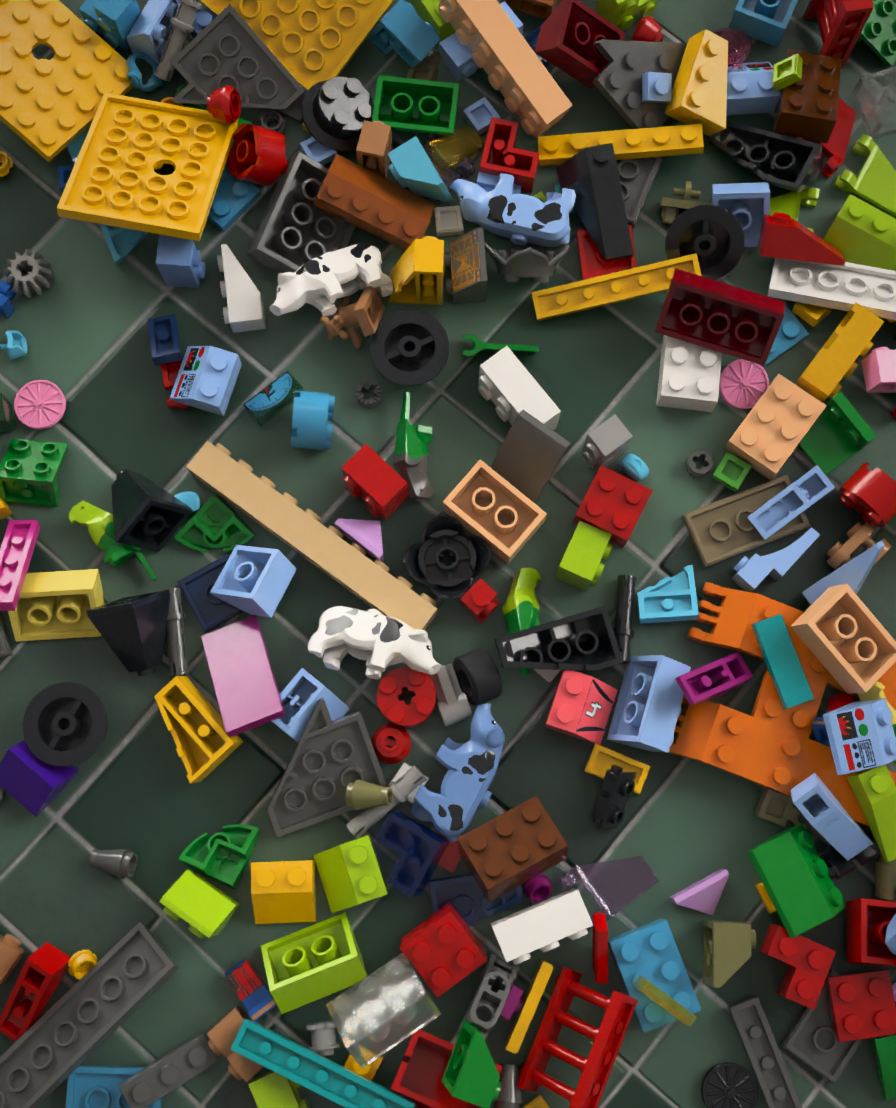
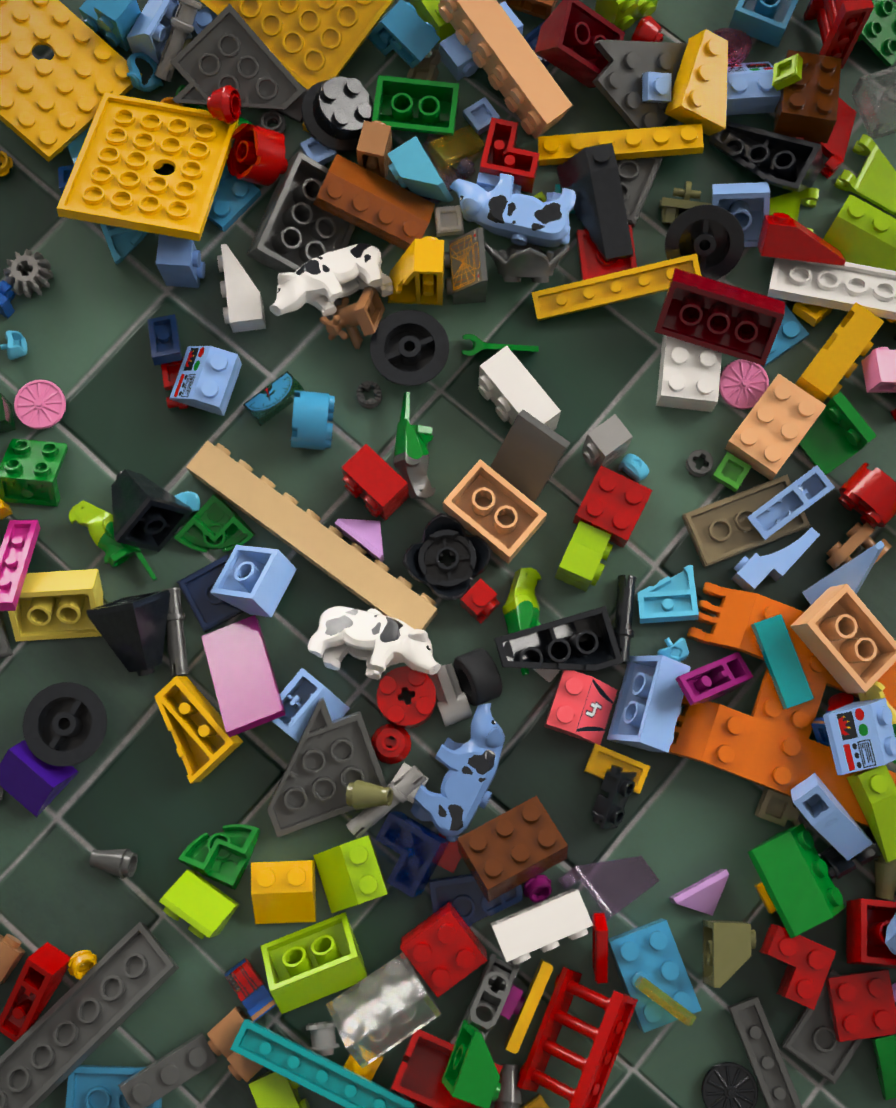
none -> medium azure piece [657,637,689,662]

